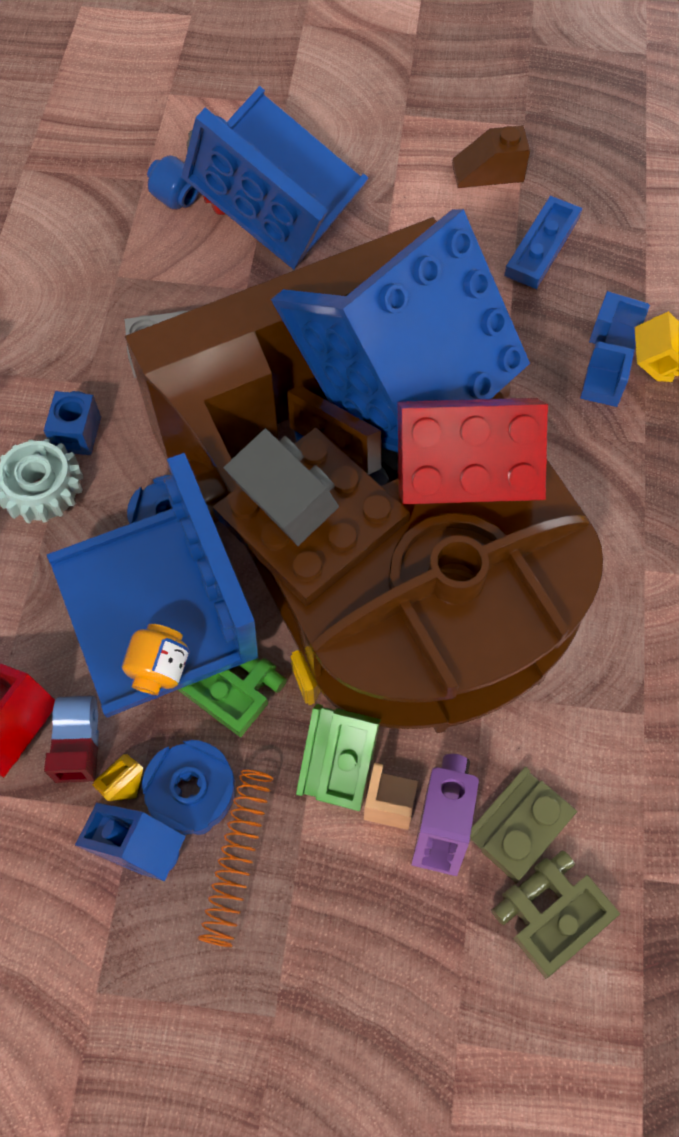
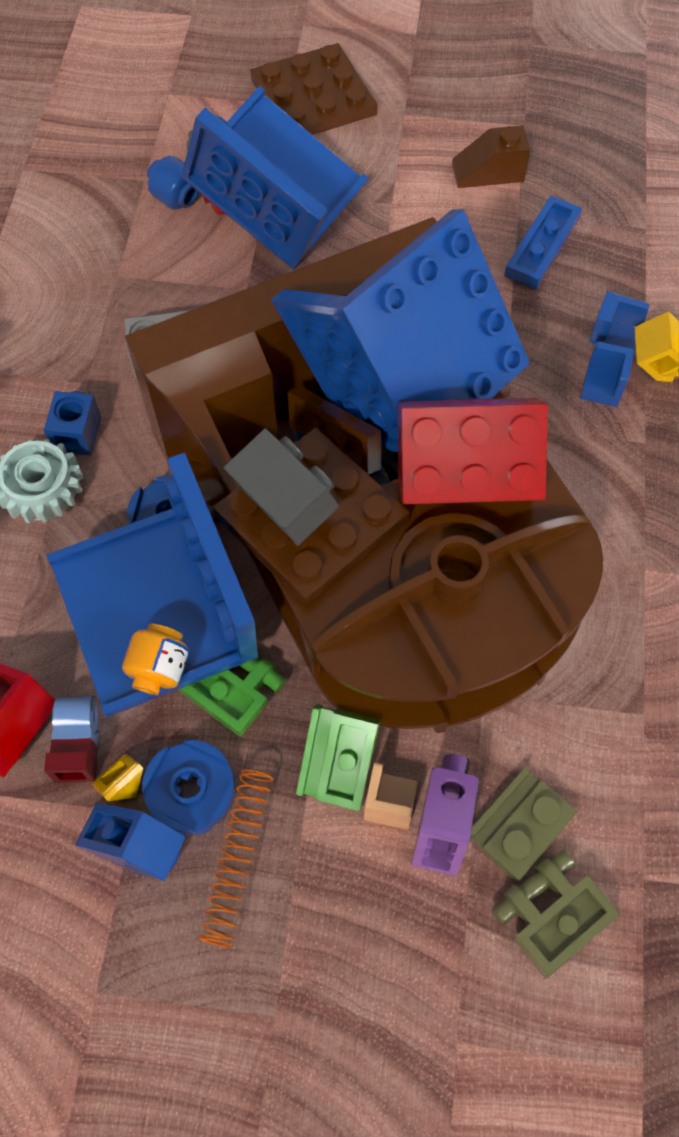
yellow slope [290,650,320,706] -> none
none -> reddish brown plate [250,43,377,135]

